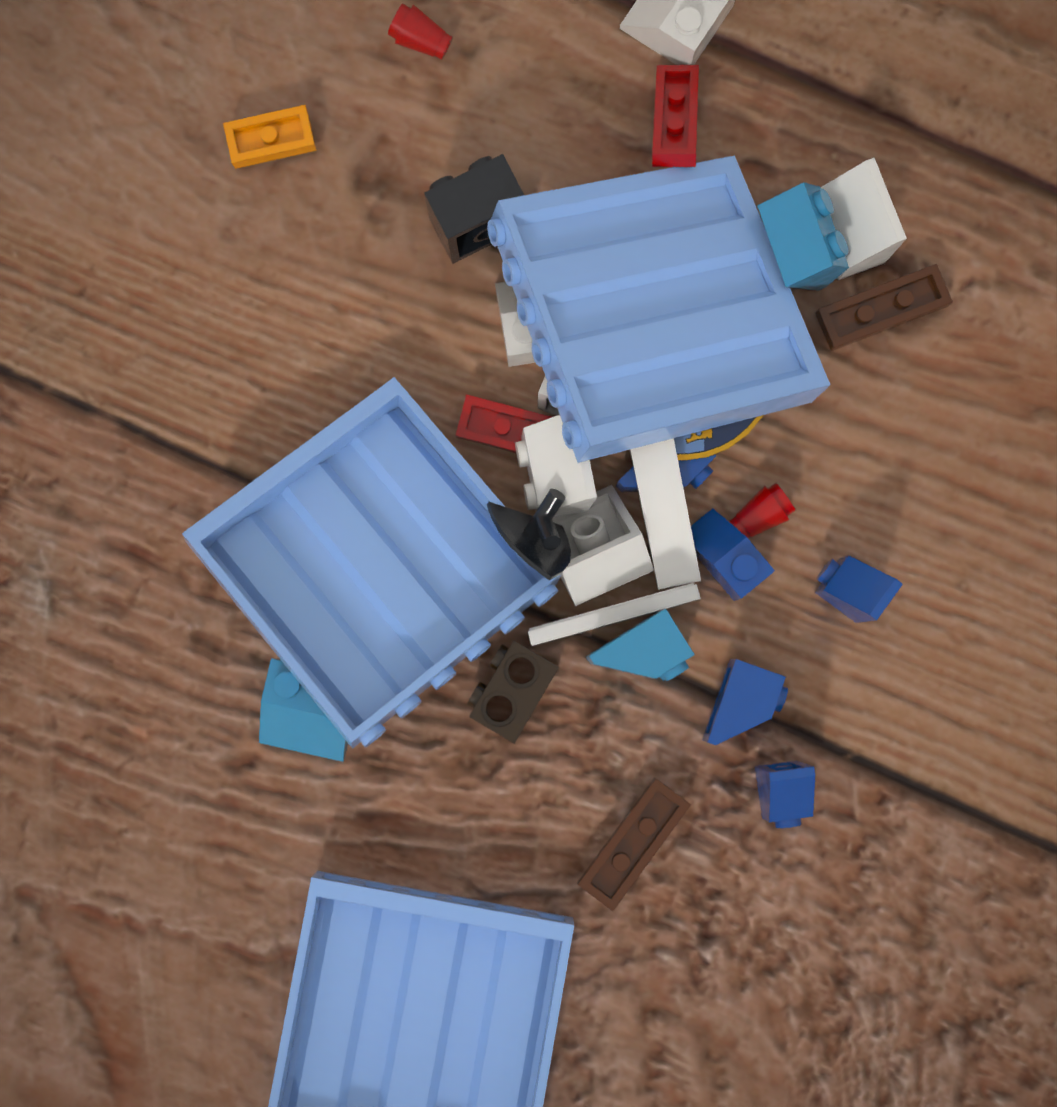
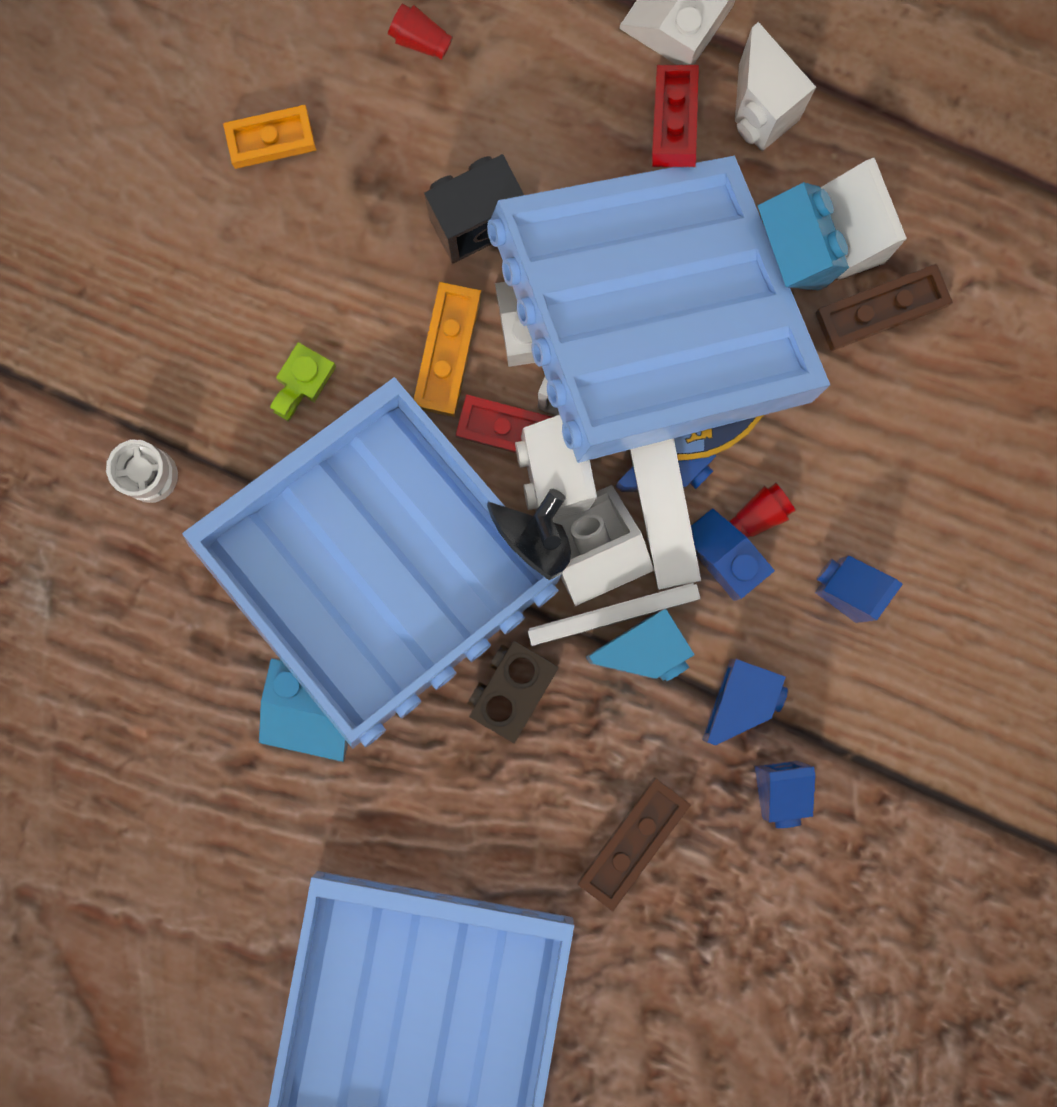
none -> white wheel [106,440,178,503]
none -> lime plate [270,342,336,422]
none -> light orange plate [414,282,481,417]
none -> white slope [735,22,816,151]

